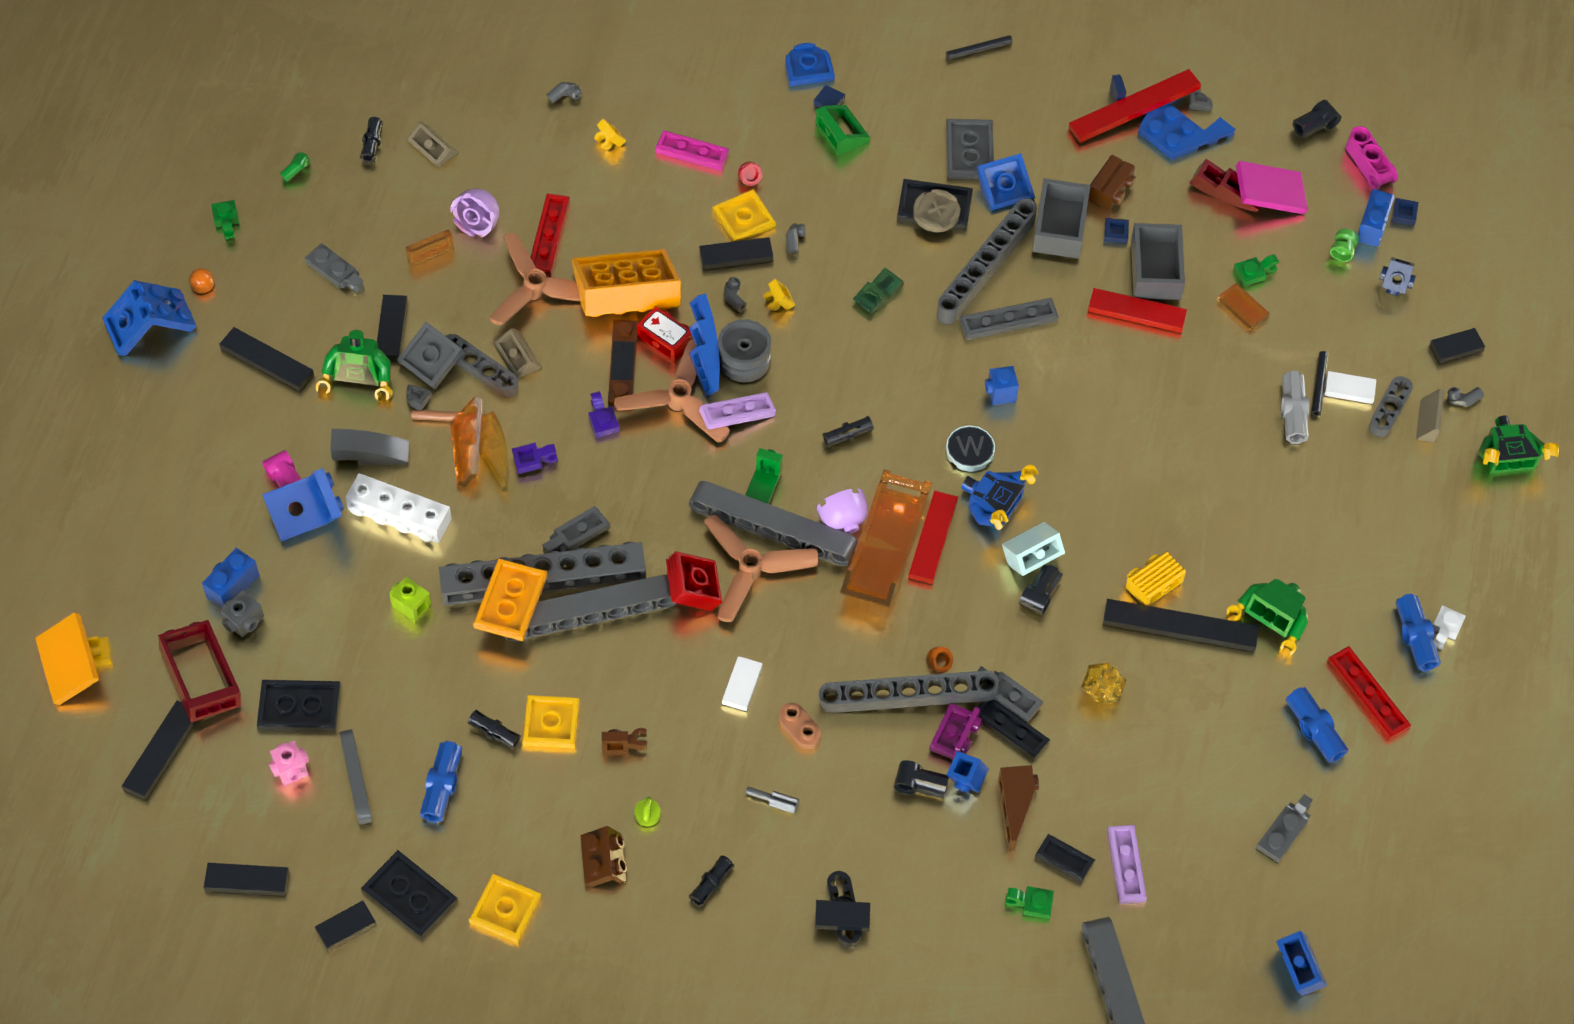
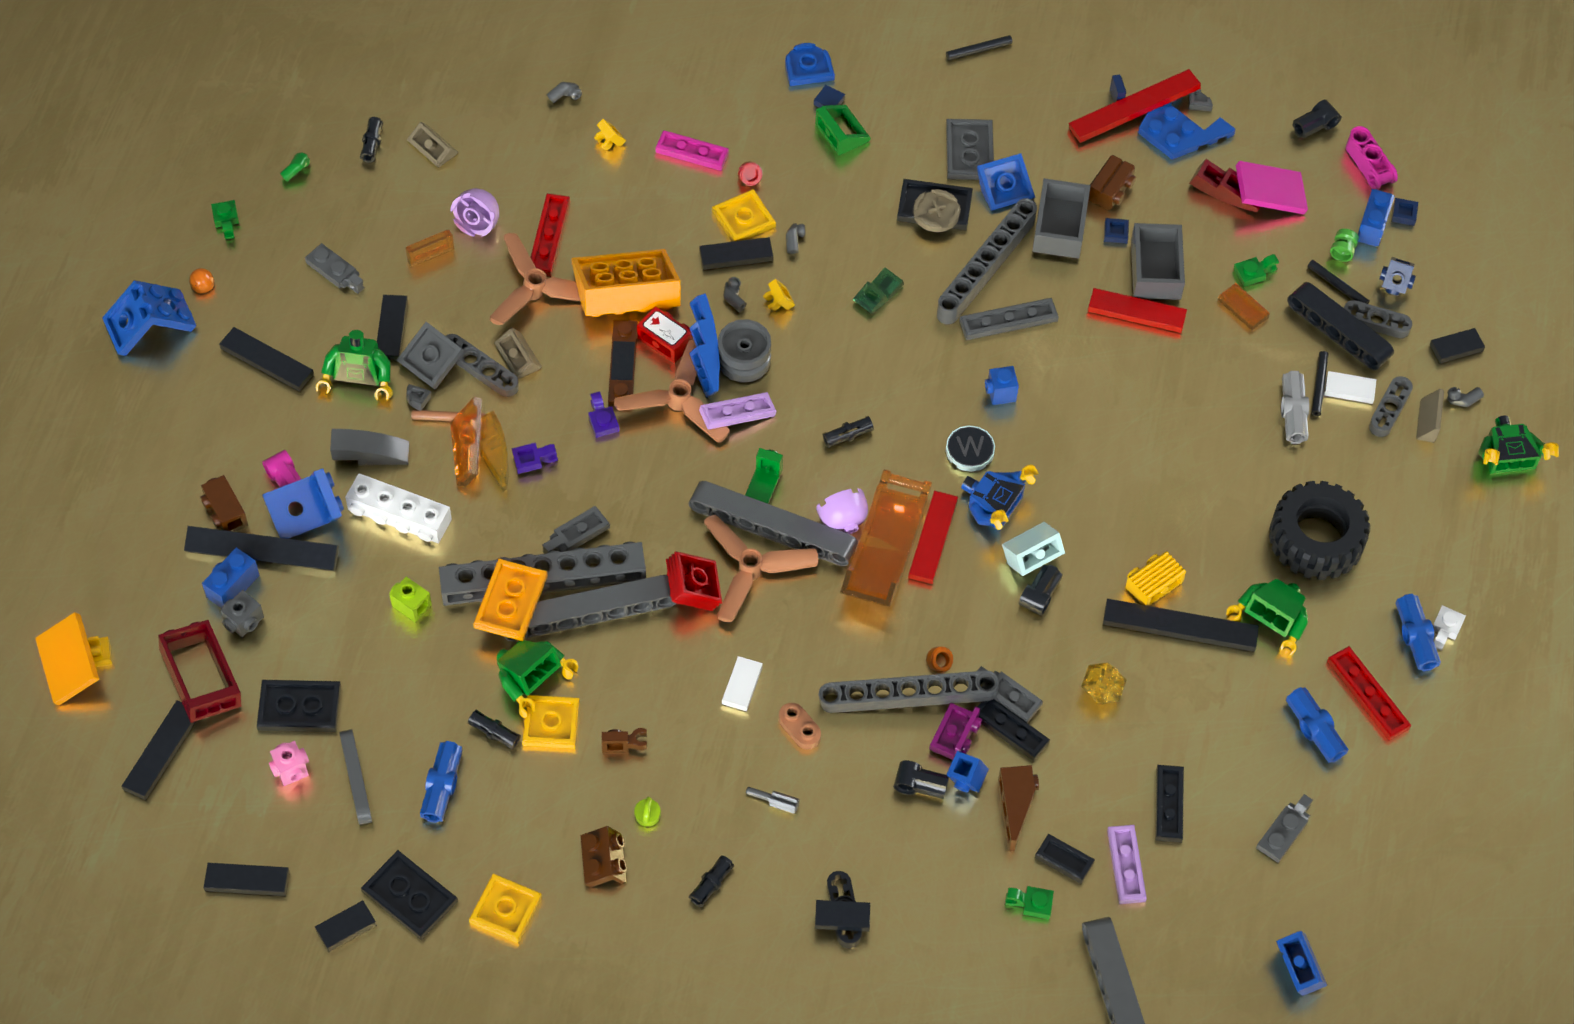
none -> black tile [184,526,339,571]
none -> reddish brown brick [200,475,248,532]
none -> green torso [497,640,578,718]
none -> black tile [1155,765,1184,843]
none -> black tyre [1269,481,1371,580]
none -> black beam [1287,282,1394,370]
none -> black piece [1307,260,1370,304]
none -> dark grey beam [1344,300,1412,338]

